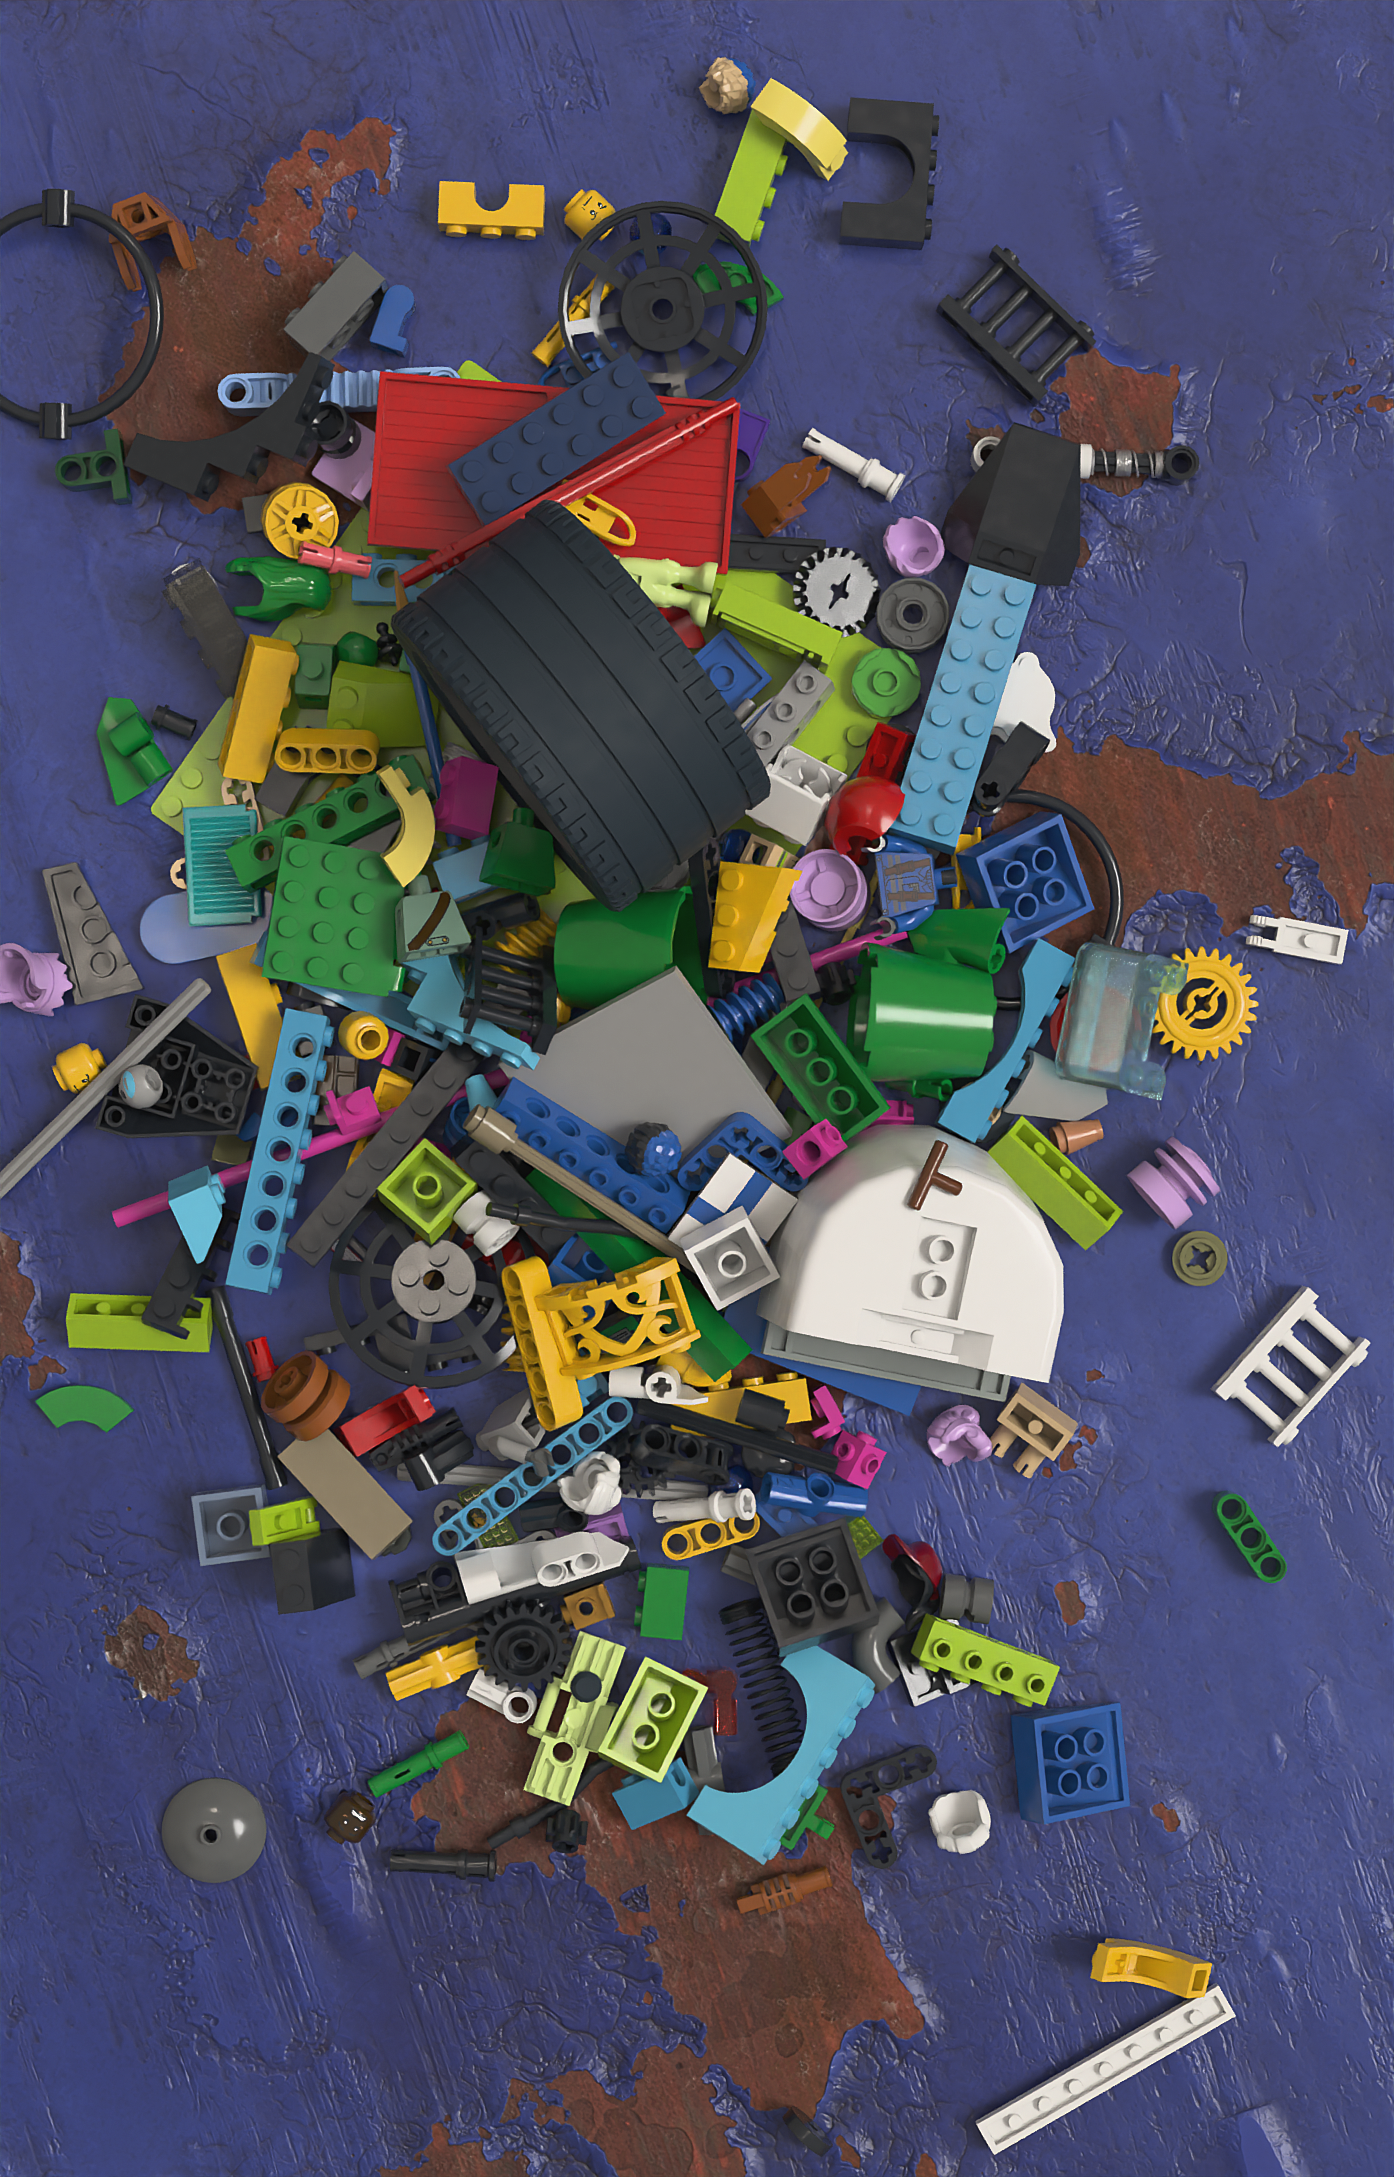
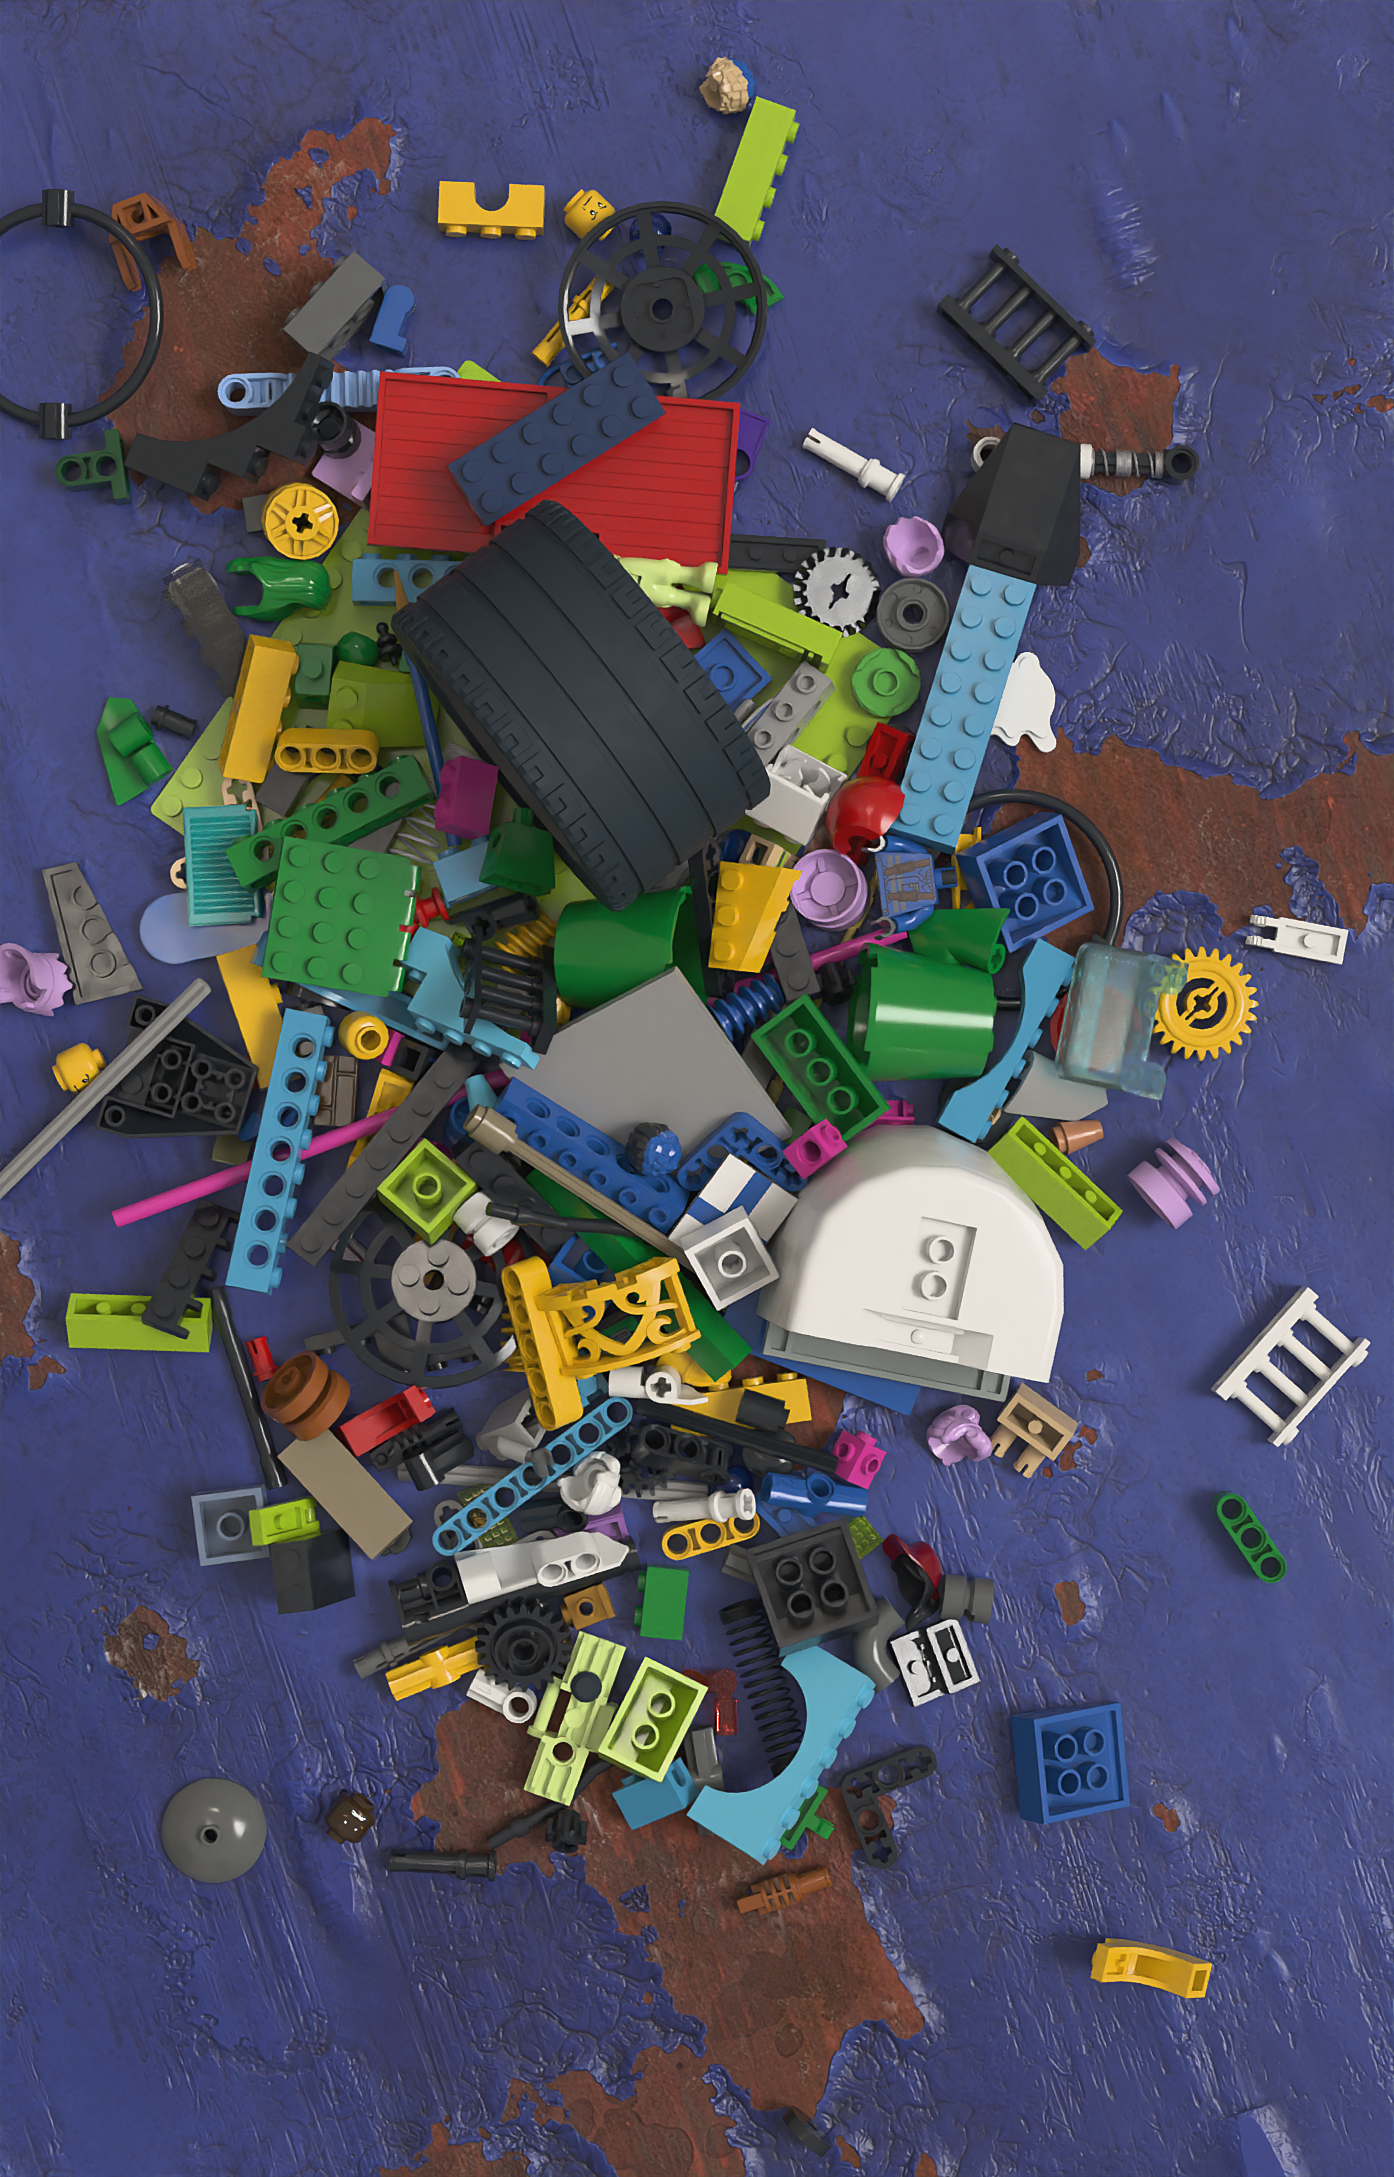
green tile [35,1385,135,1433] -> none
light grey piece [119,1064,163,1109] -> none
medium azure slope [168,1165,226,1264] -> none
coral pin [298,541,372,579] -> none
dark pink bracket [324,1086,382,1136] -> none
green pin [368,1730,469,1798] -> none
light yellow arch [376,765,435,887] -> none
sand green torso [395,875,471,963] -> none
red axle [398,397,739,589] -> none
yellow piece [561,479,636,546] -> none
dark orange piece [741,455,831,538] -> none
light yellow arch [751,78,848,181] -> none
dark pink bracket [810,1383,845,1440] -> none
black arch [839,97,939,250] -> none
green pin [885,1079,953,1102] -> none
reddish brown piece [907,1140,963,1211] -> none
lime brick [911,1613,1060,1707] -> none
white hair [928,1790,991,1854] -> none
black piece [971,721,1051,817] -> none
white plate [976,1982,1236,2155] -> none
olive gear [1171,1231,1228,1286] -> none

